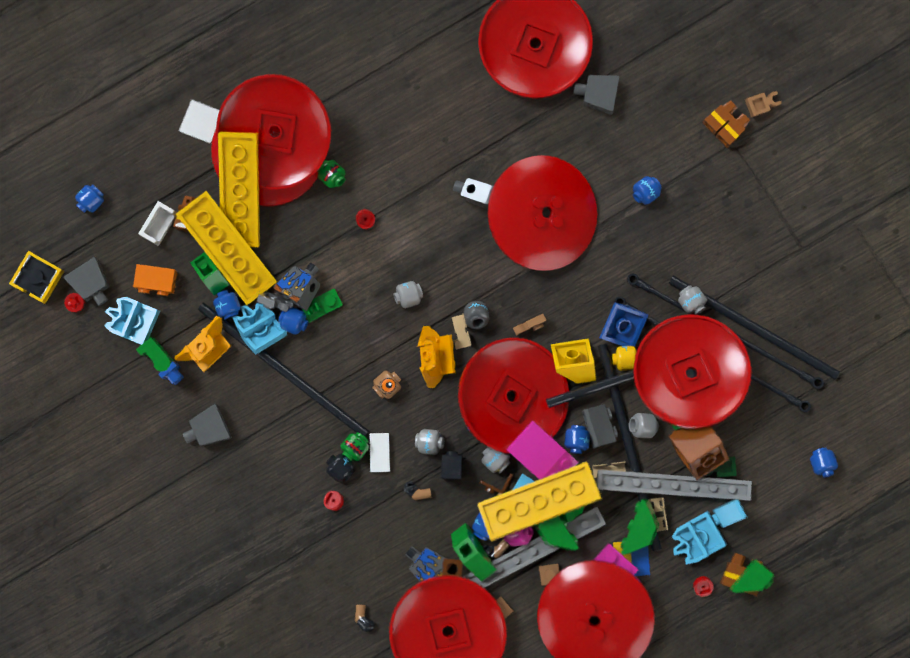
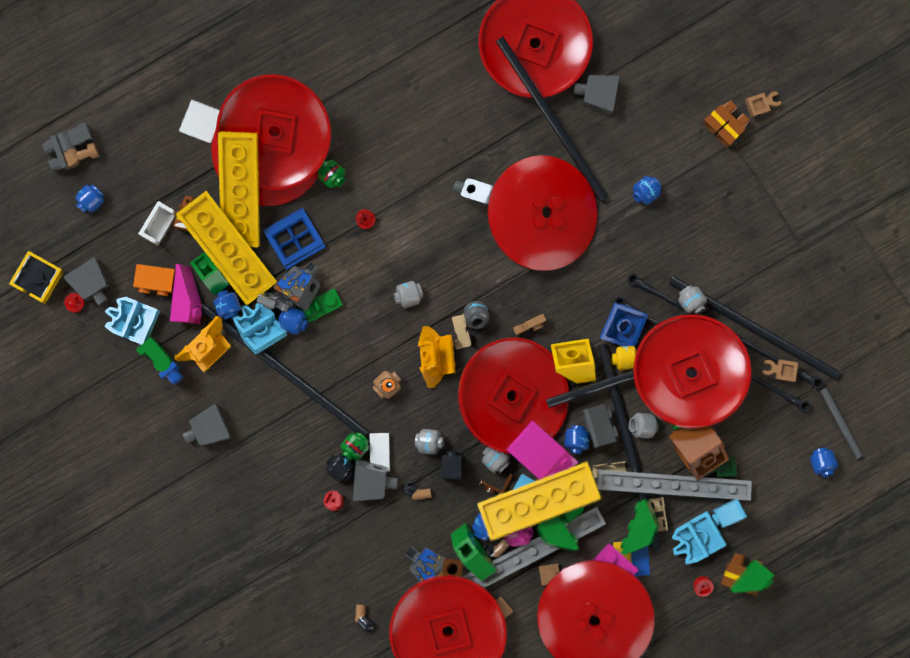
none -> dark grey hips [42,122,99,171]
none -> dark pink slope [170,264,202,324]
none -> blue piece [263,208,326,270]
none -> dark grey torso [353,460,398,501]
none -> black piece [496,36,608,202]
none -> medium nougat plate [762,360,798,382]
none -> dark grey bar [820,387,863,459]

